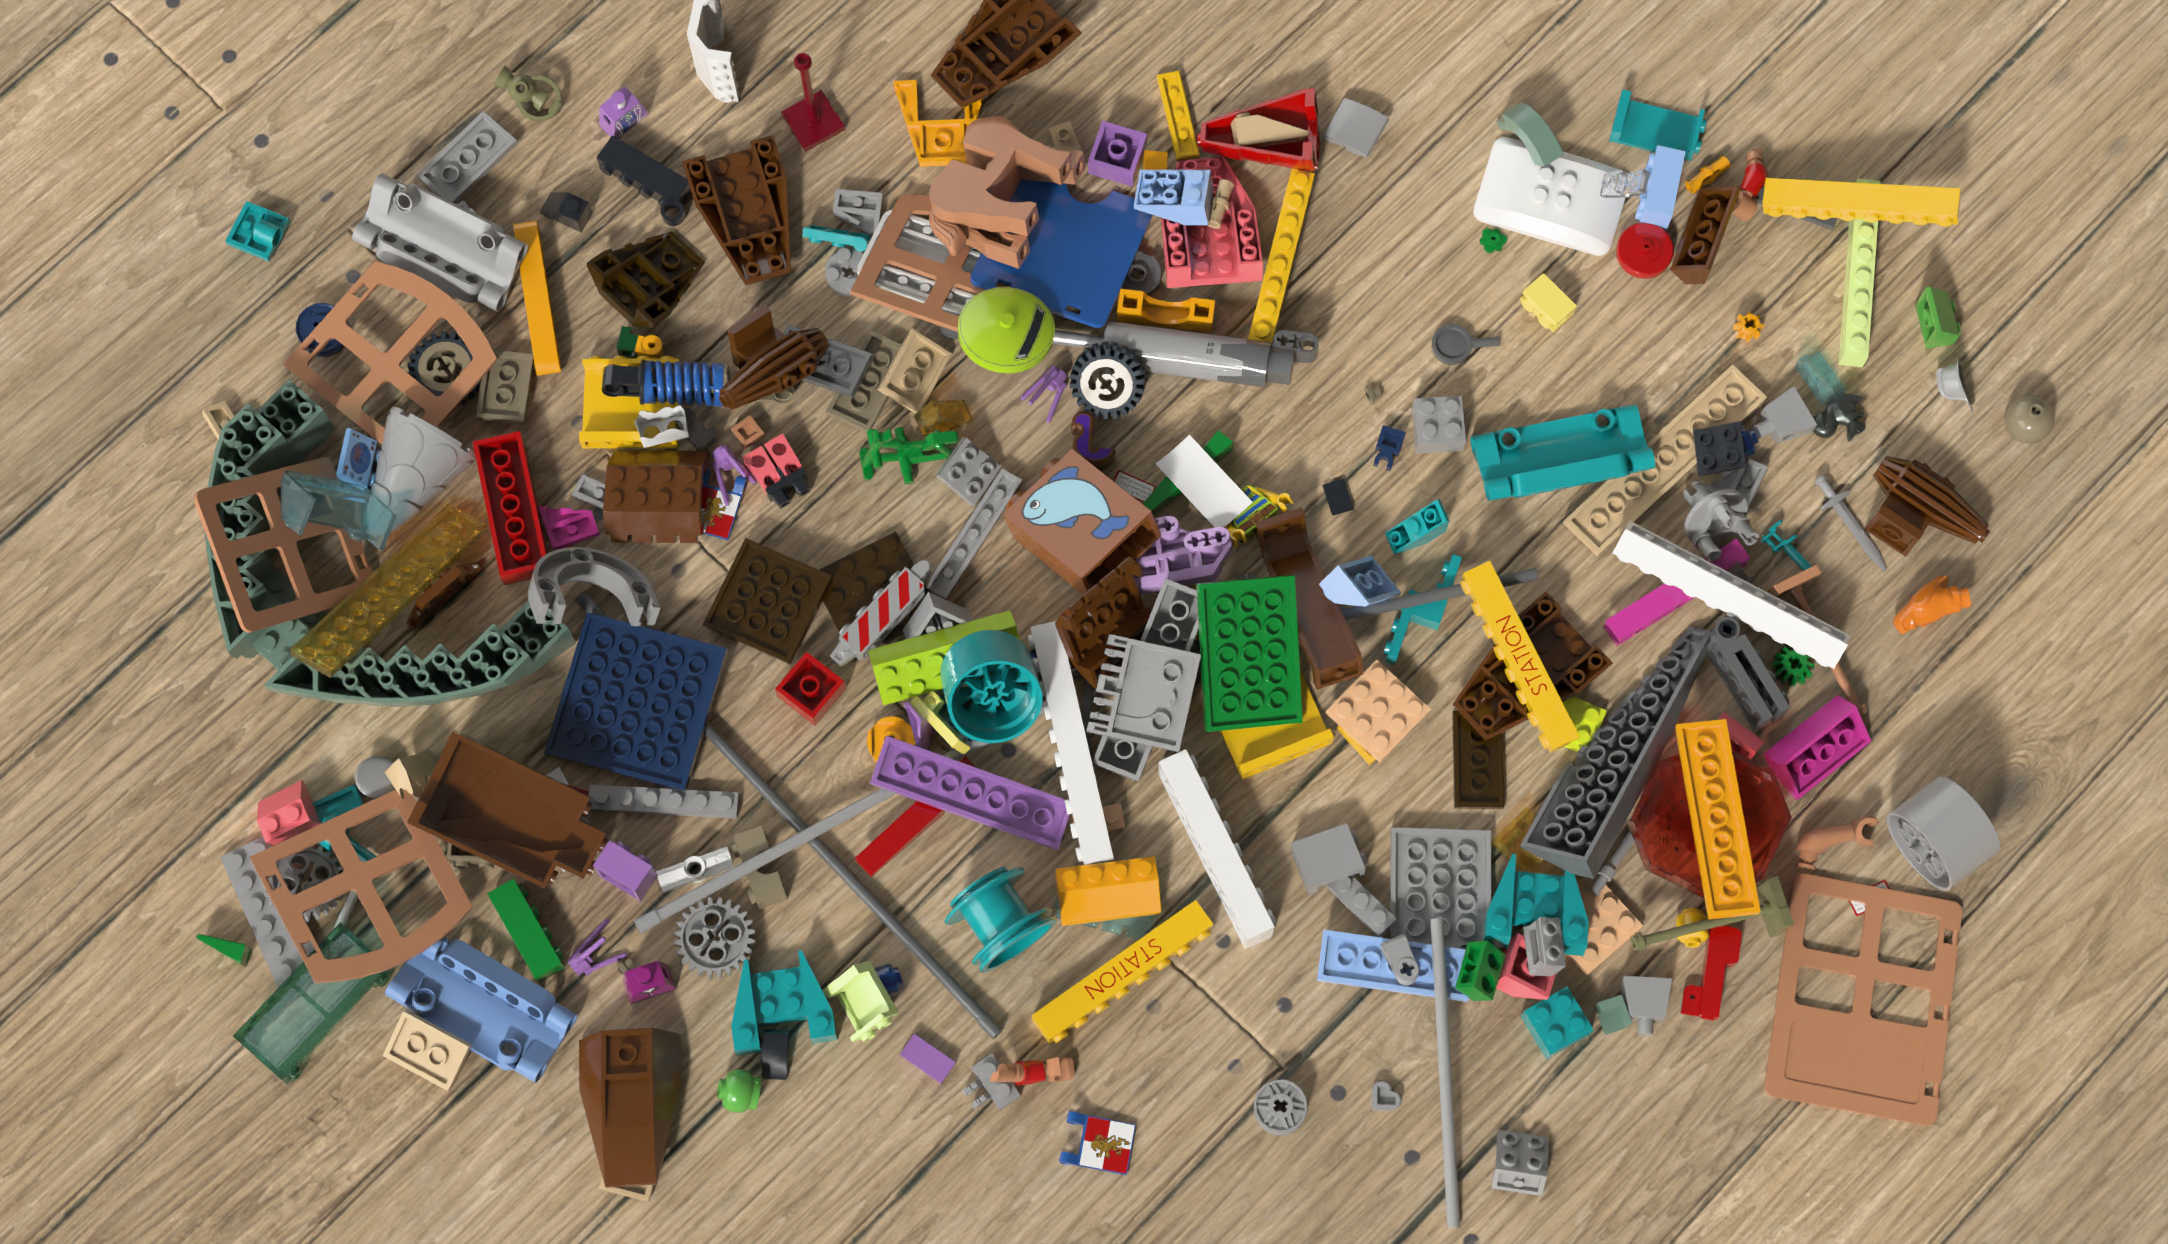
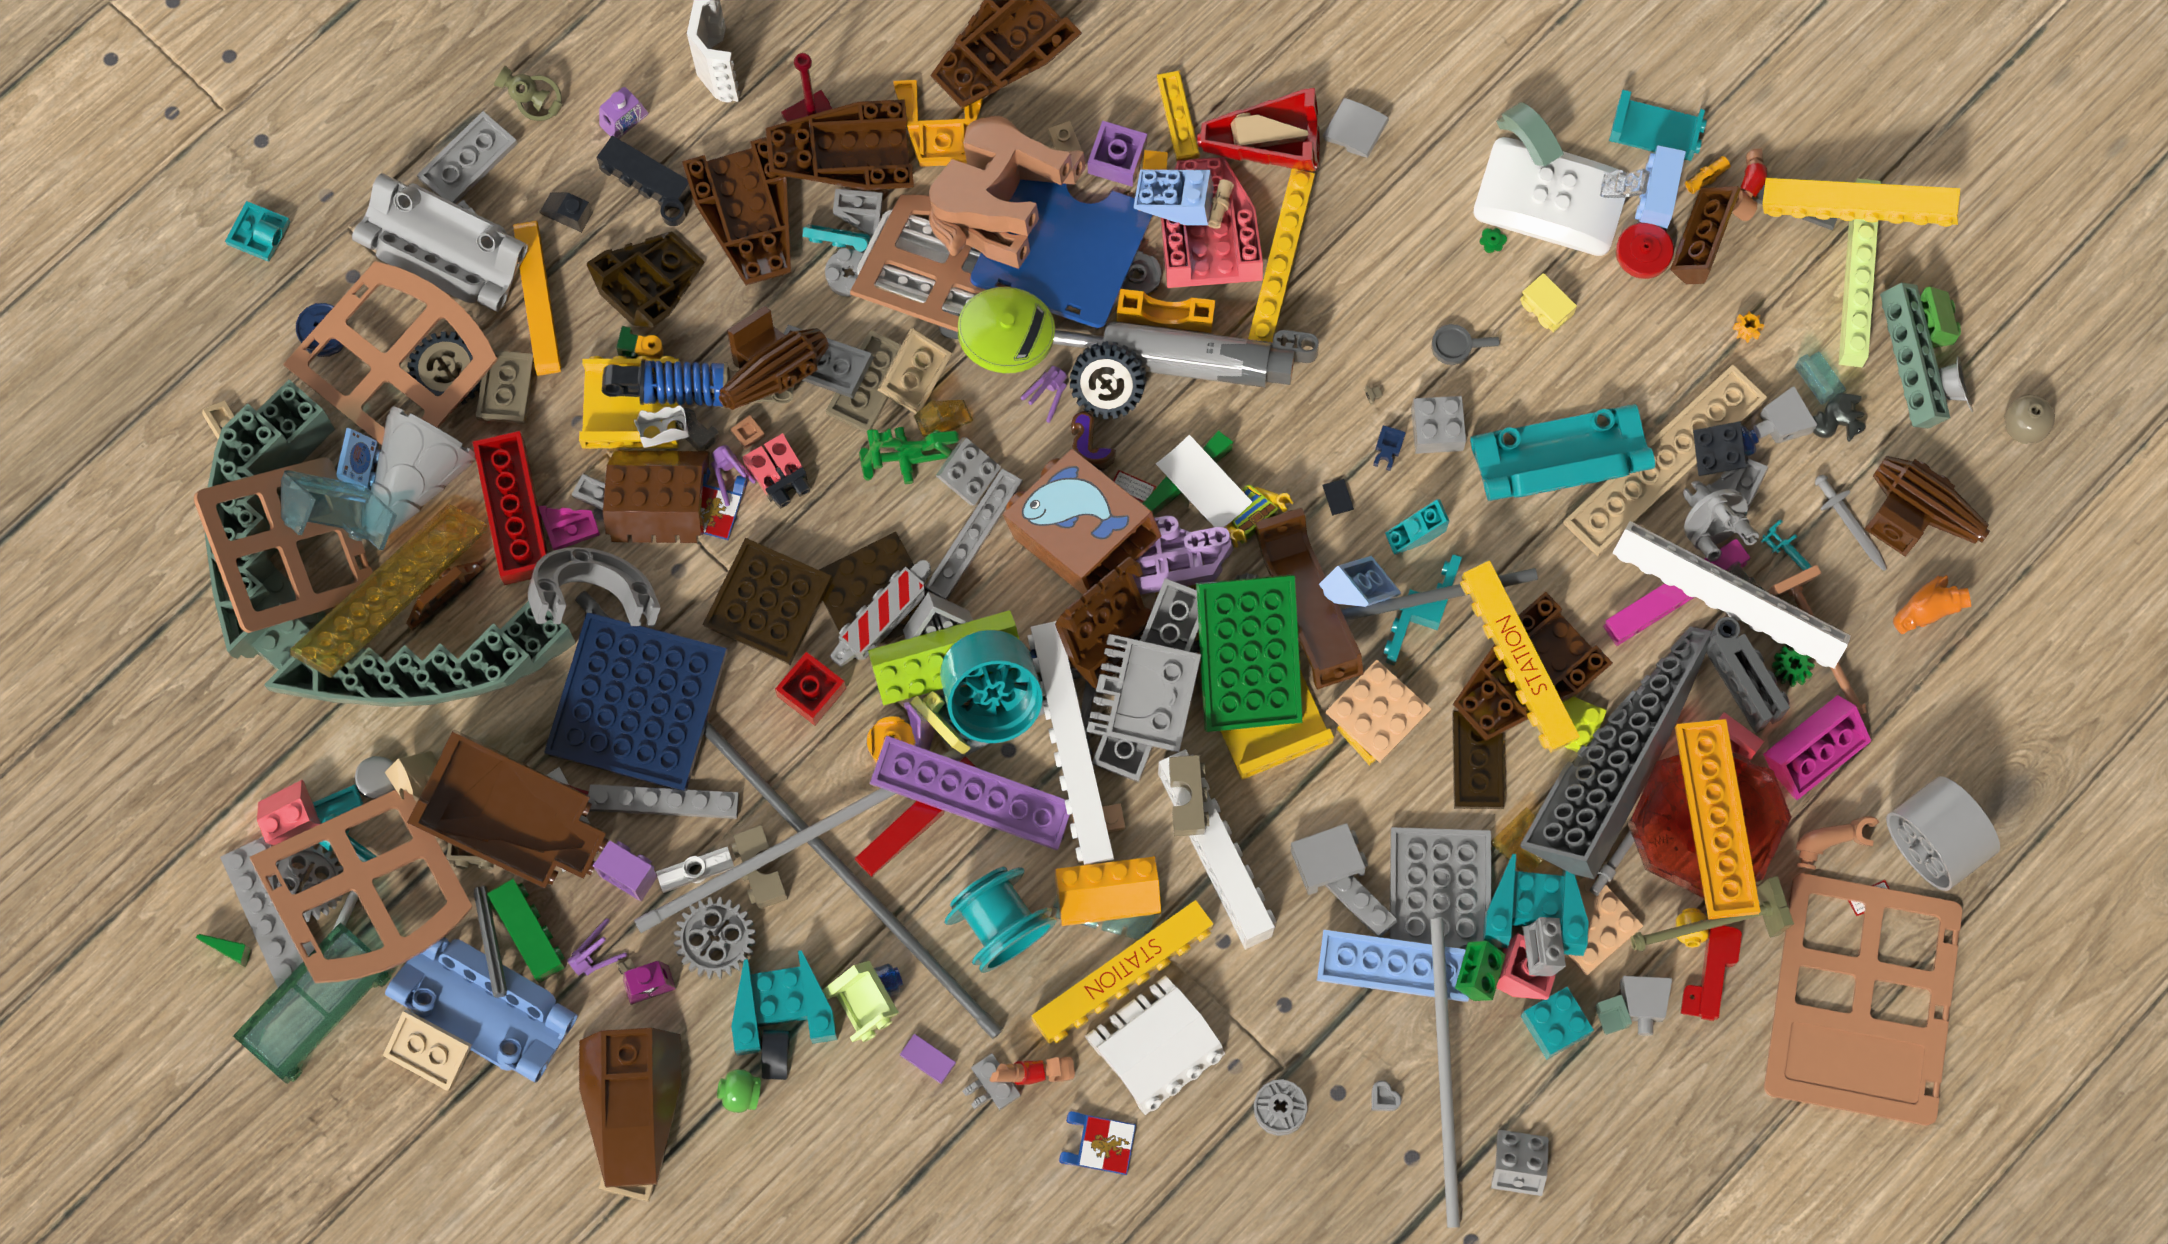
light grey piece [1380,934,1419,986] -> none
none -> dark grey axle [474,886,507,998]
none -> reddish brown wedge [765,99,914,190]
none -> white hinge [1085,975,1225,1115]
none -> dark tan arch [1169,755,1209,837]
none -> sand green brick [1880,283,1951,429]

